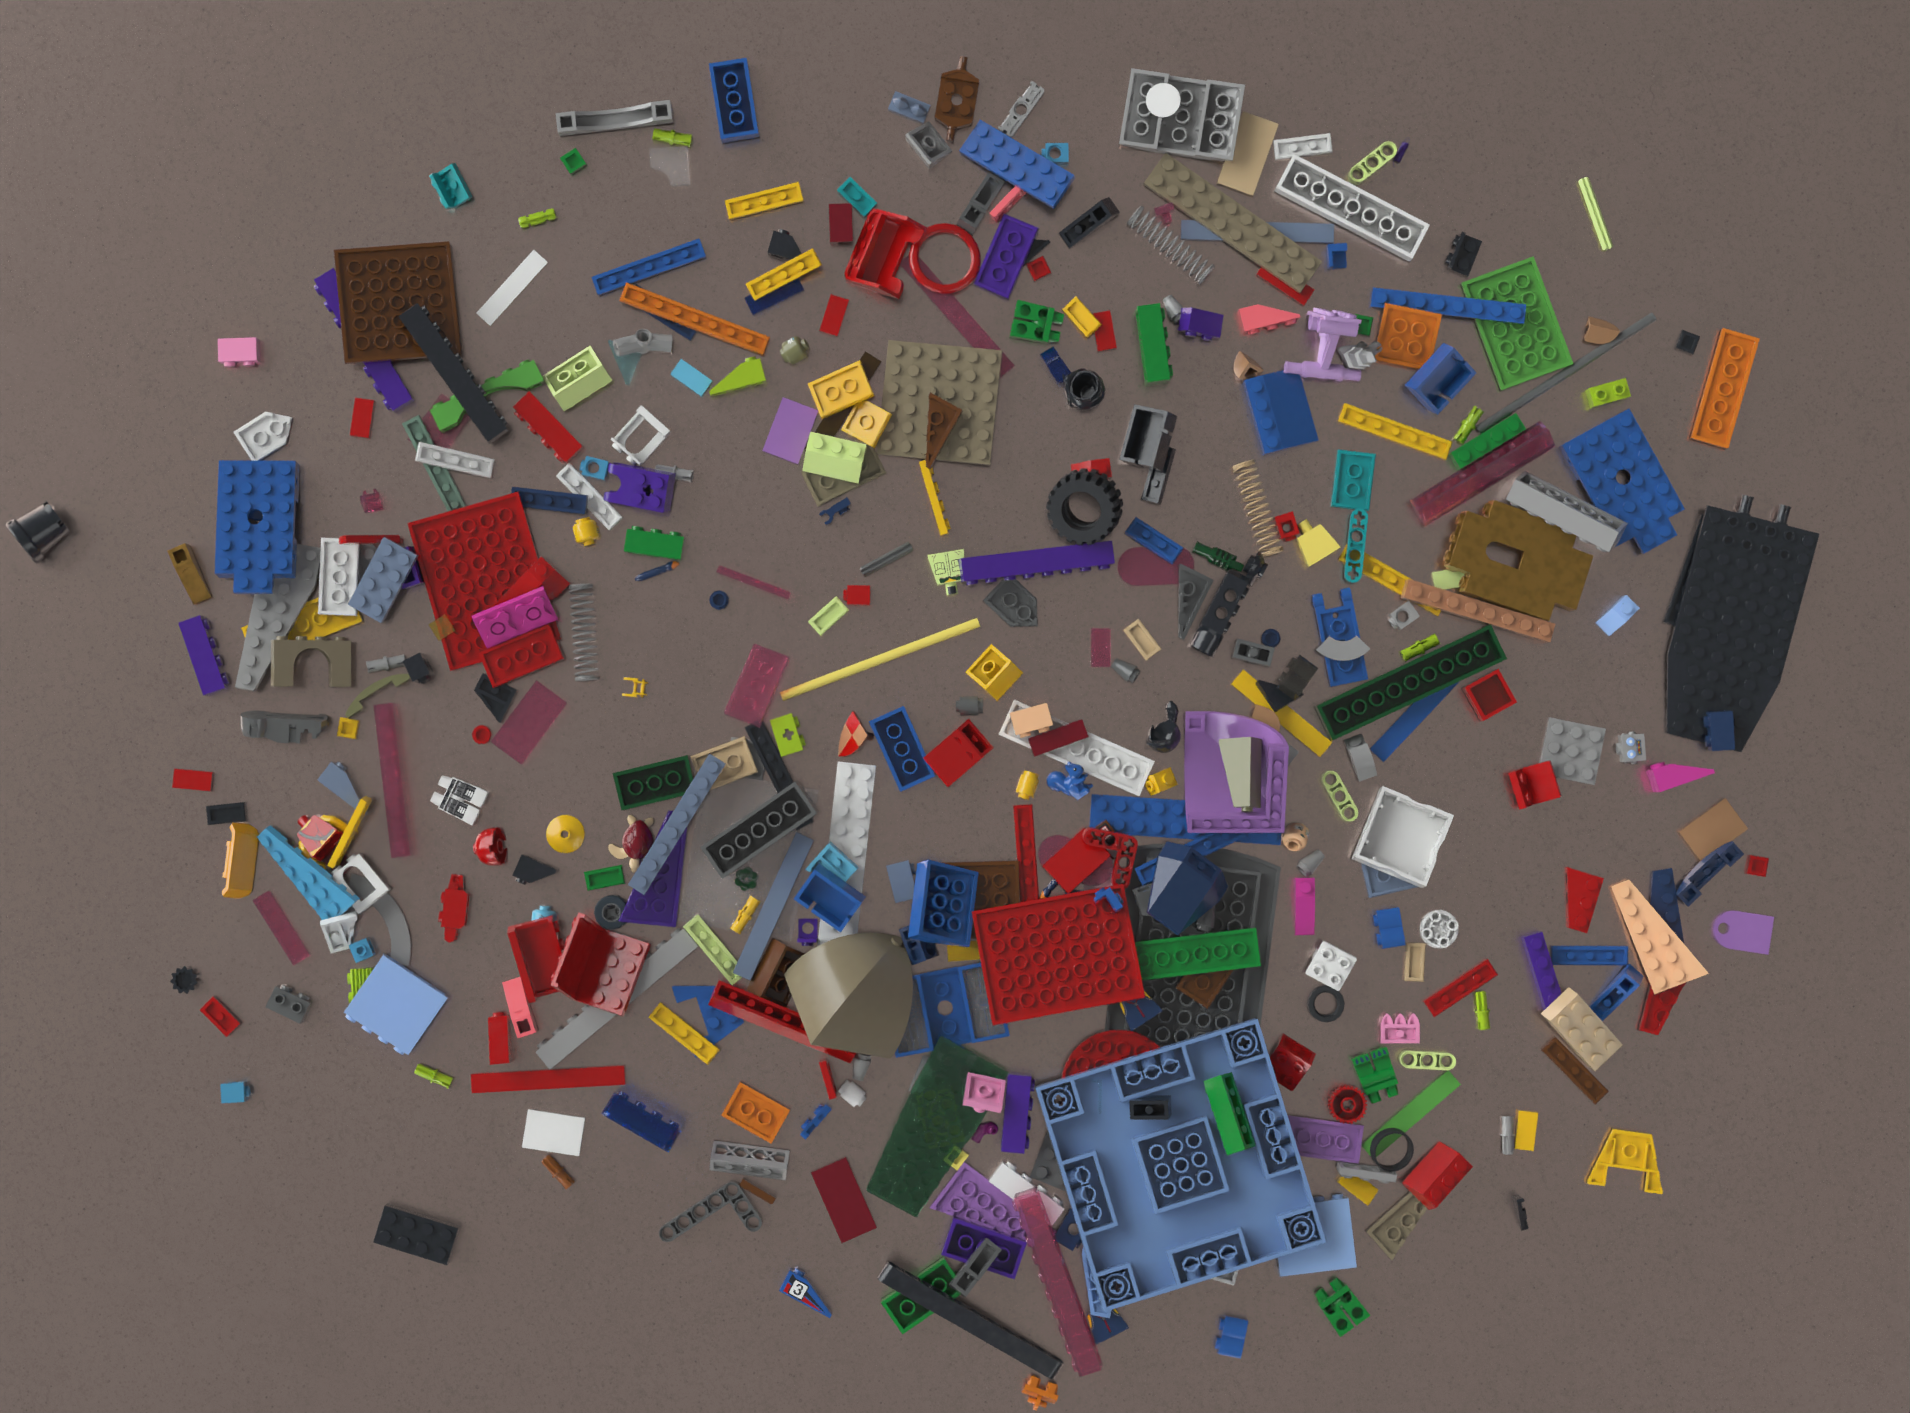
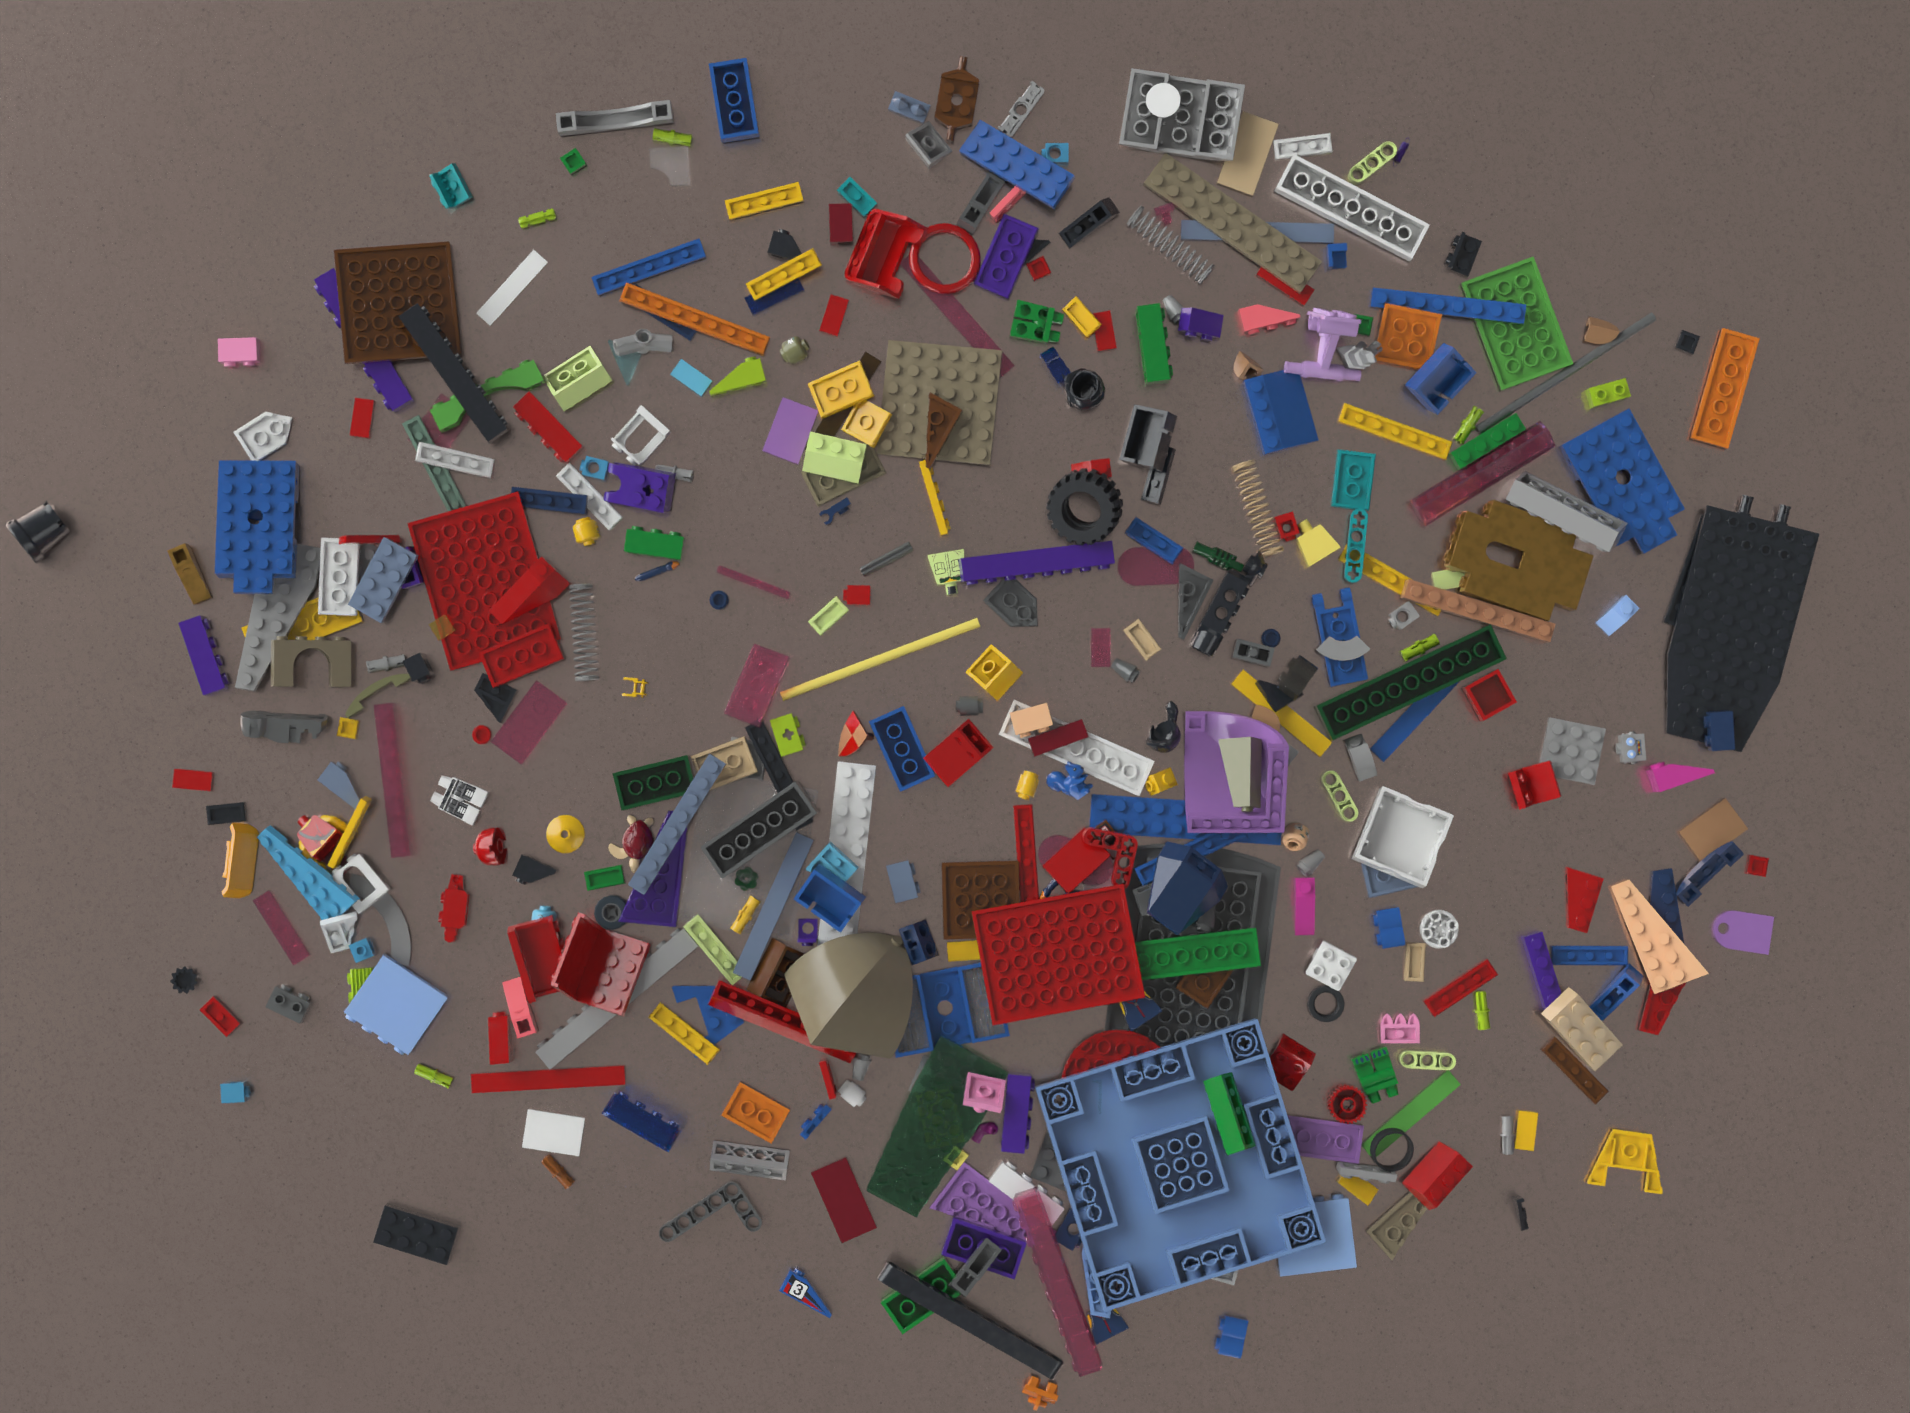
clear pink tile [360,489,384,513] -> none
dark pink piece [472,586,558,649] -> none
reddish brown tile [739,1177,777,1204] -> none
blue slope [908,860,979,947] -> none
blue bracket [1094,887,1124,913] -> none
black slope [1129,1095,1172,1120] -> none
green hips [1314,1277,1370,1337] -> none
yellowish green axle [1579,177,1613,250] -> none

